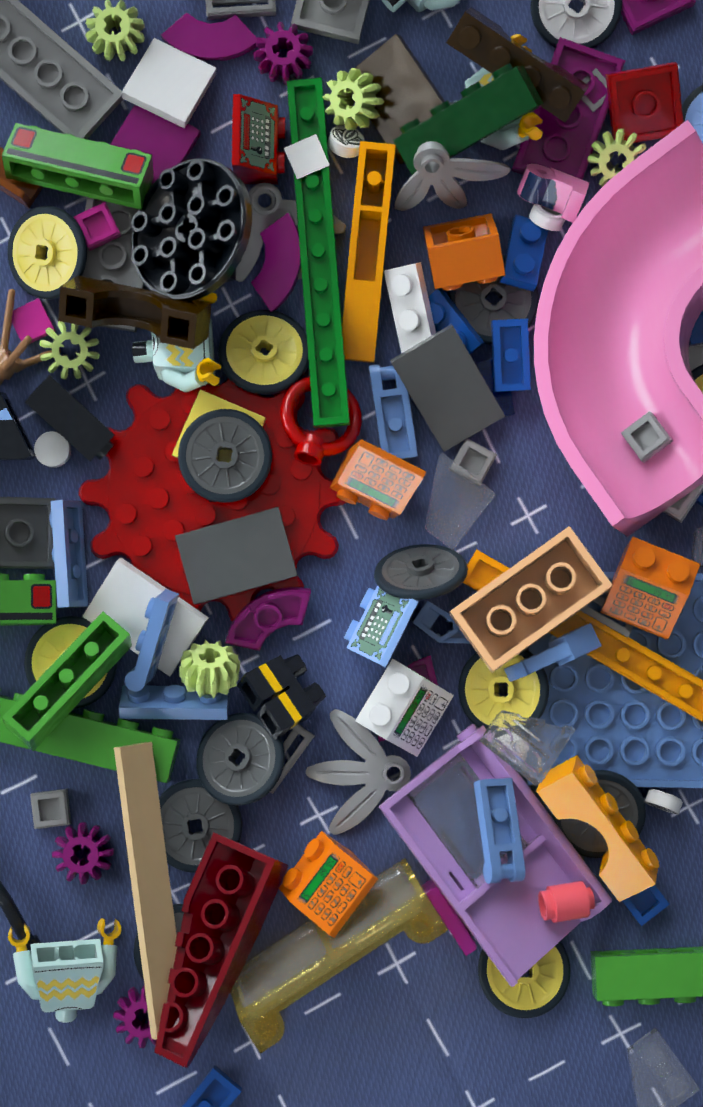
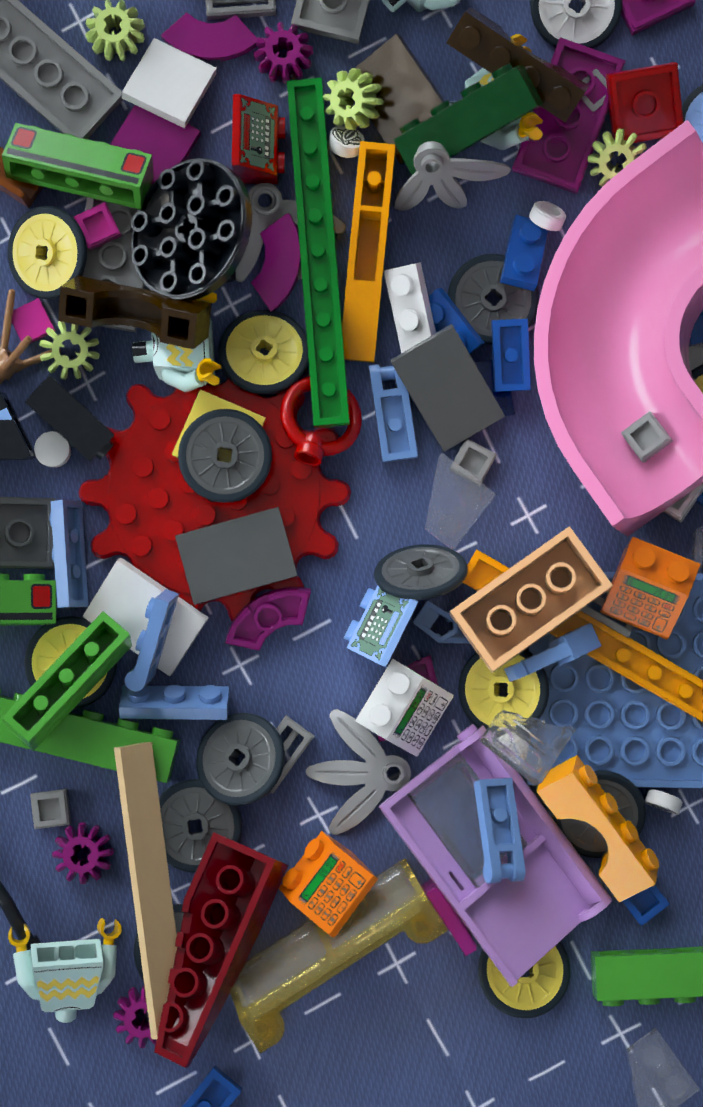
yellowish green gear [179,639,240,698] -> none
black hips [237,654,326,740] -> none
white sticker [284,134,329,179] -> none
slope [330,439,426,520] -> none
orange slope [423,213,505,291] -> none
bright pink leg [517,163,589,223] -> none
coral brick [538,881,595,923] -> none

